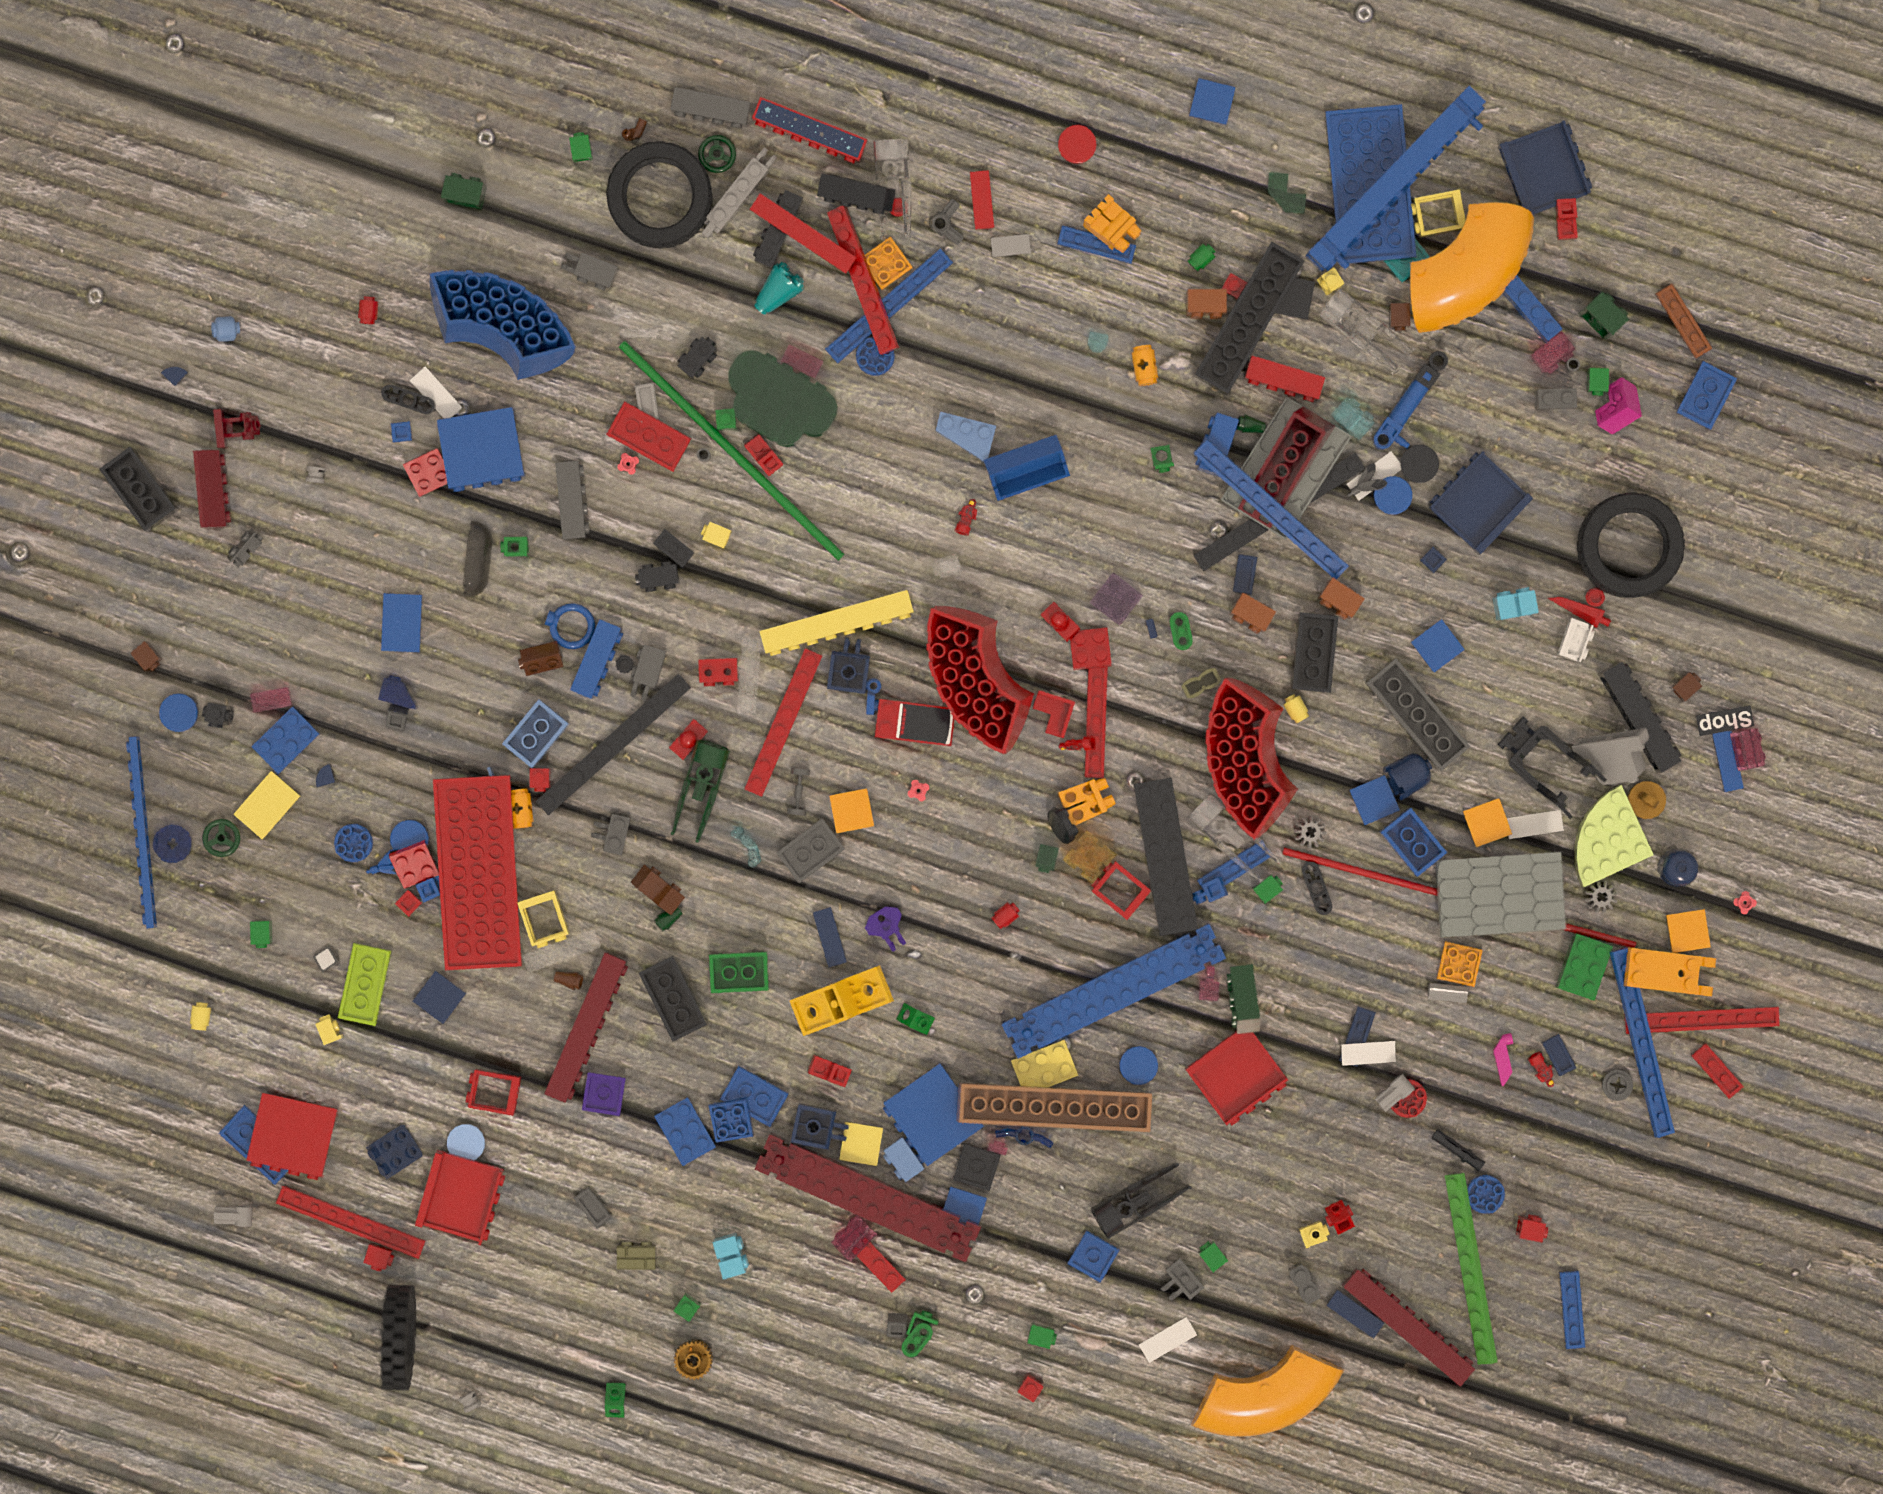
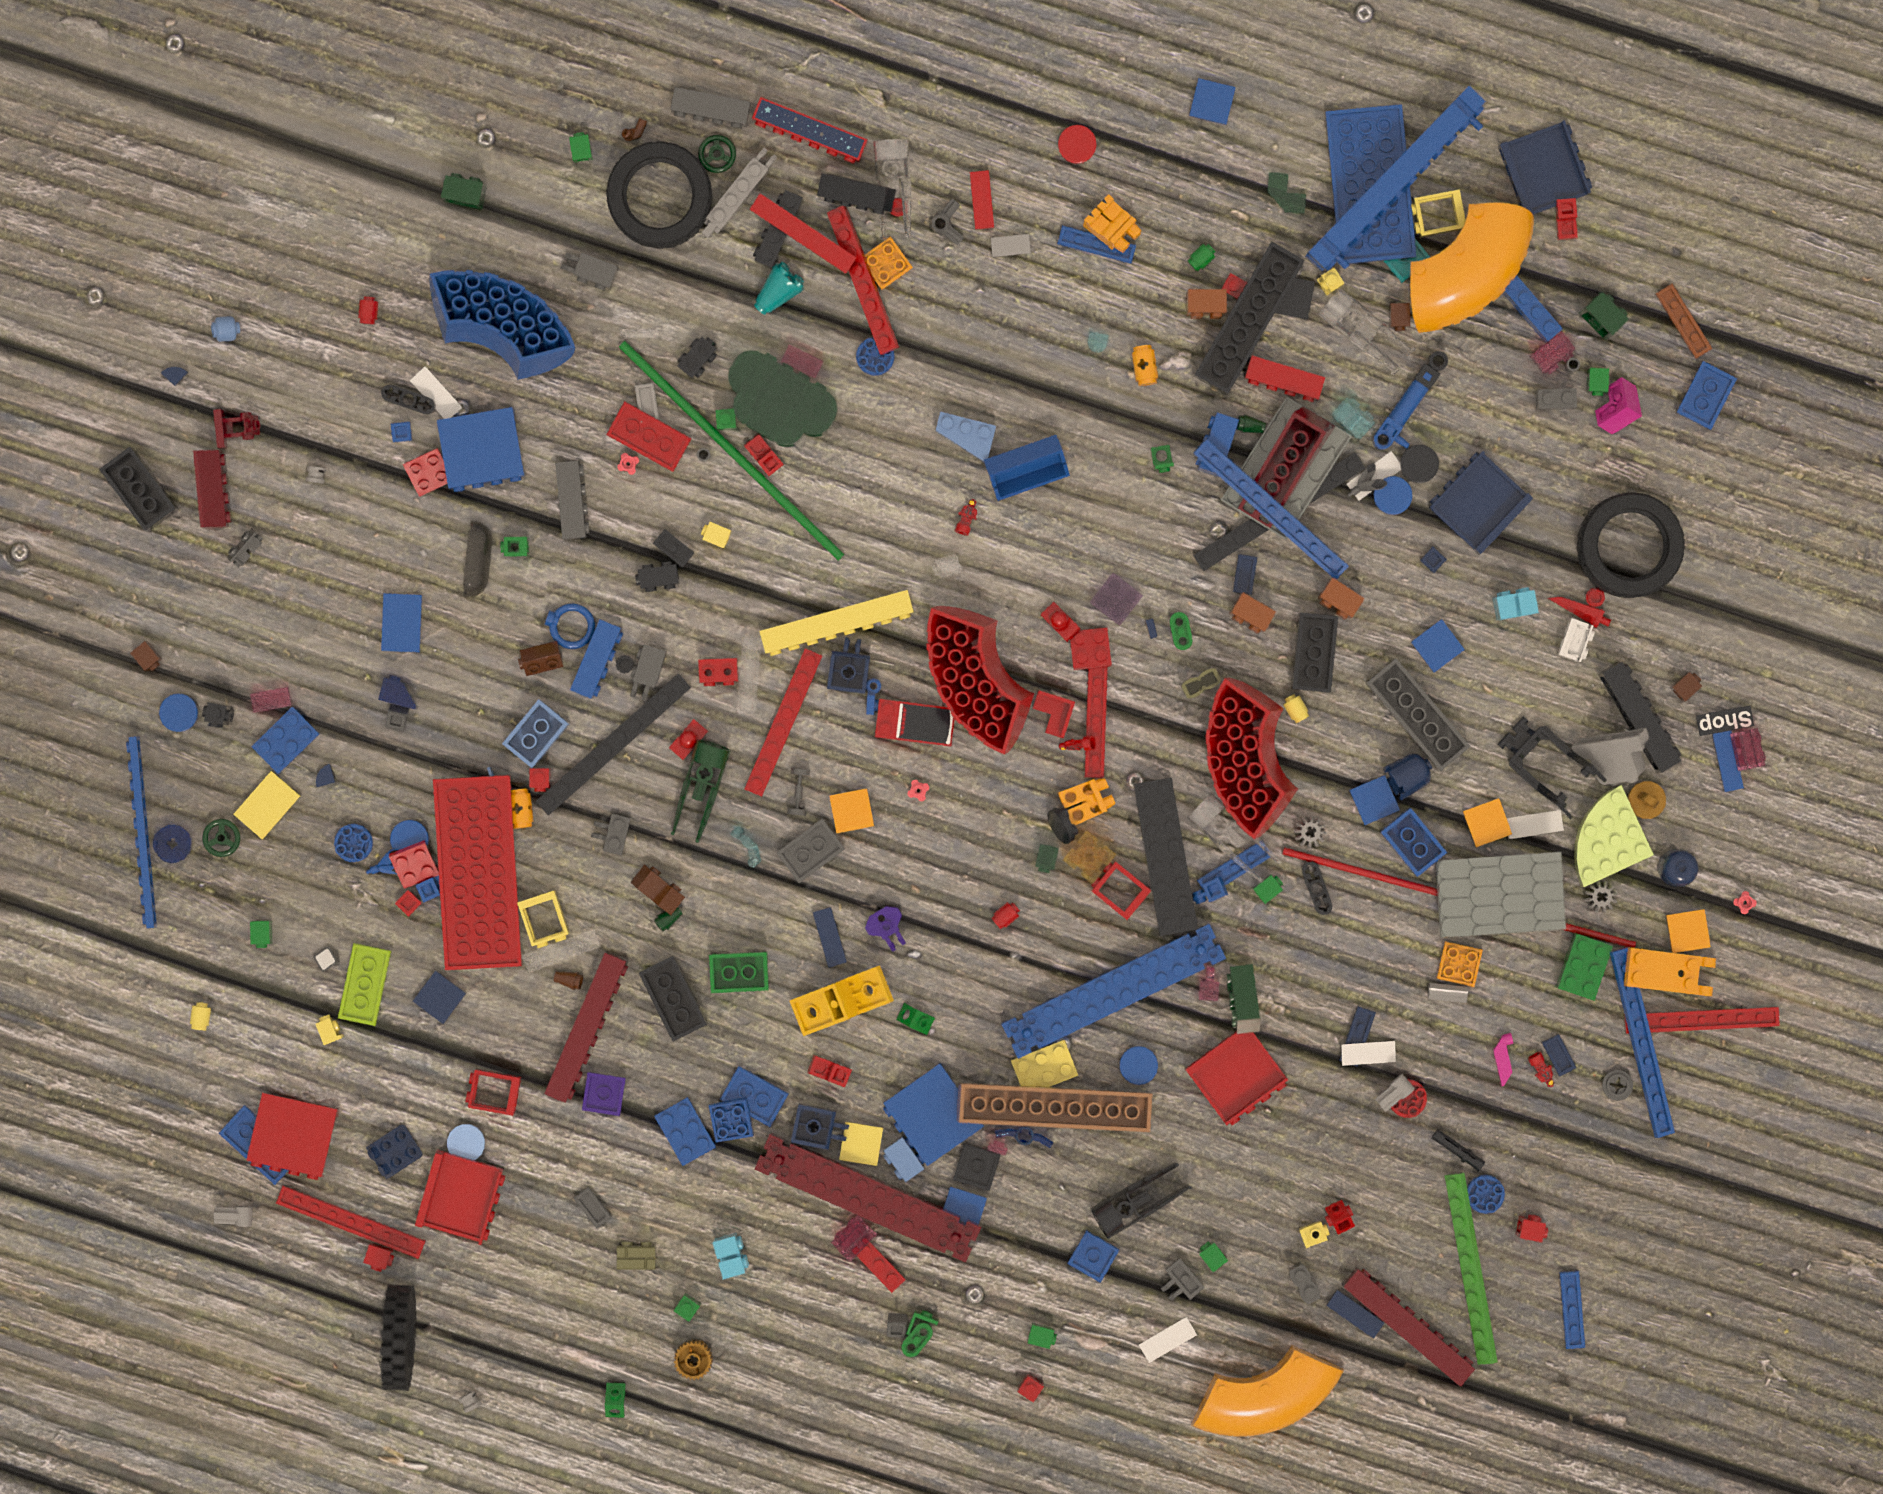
blue tile [825,248,953,364] -> none
red tile [1691,1043,1744,1099] -> none

